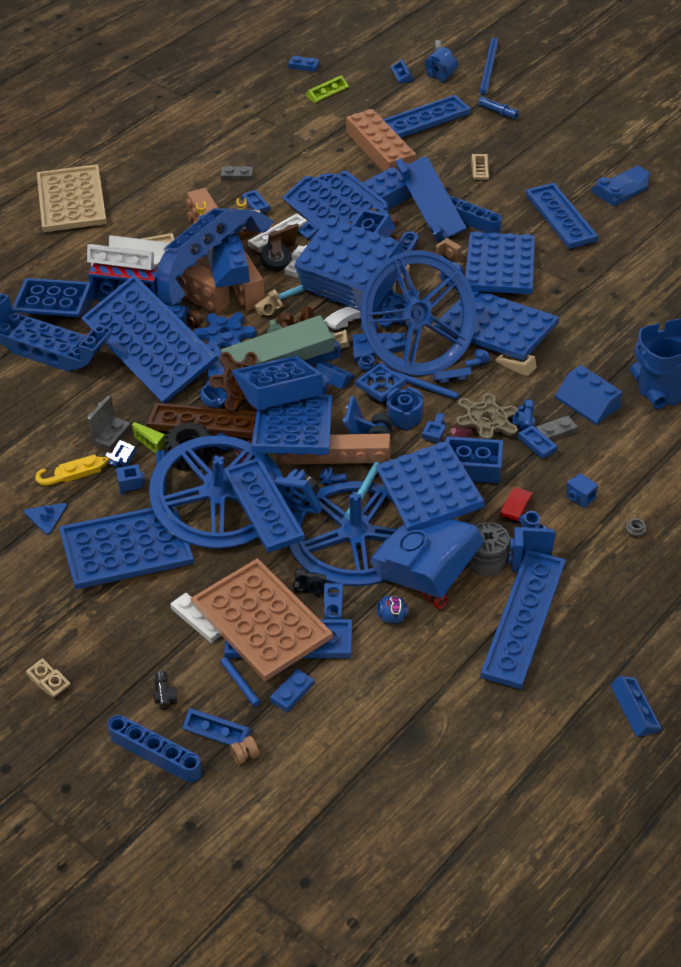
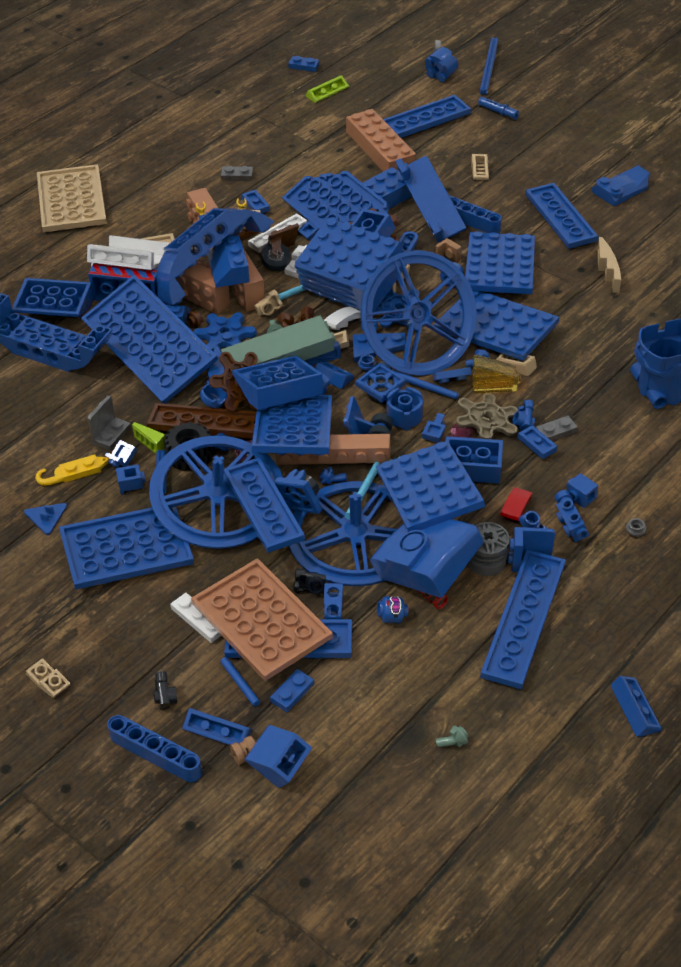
blue slope [391,59,415,84] -> none
blue slope [555,365,623,425] -> none
none -> blue slope [244,725,312,788]
none -> sand green plate [436,725,468,747]
none -> clear yellow slope [472,354,521,393]
none -> blue brick [555,490,589,542]
none -> tan slope [597,237,621,293]

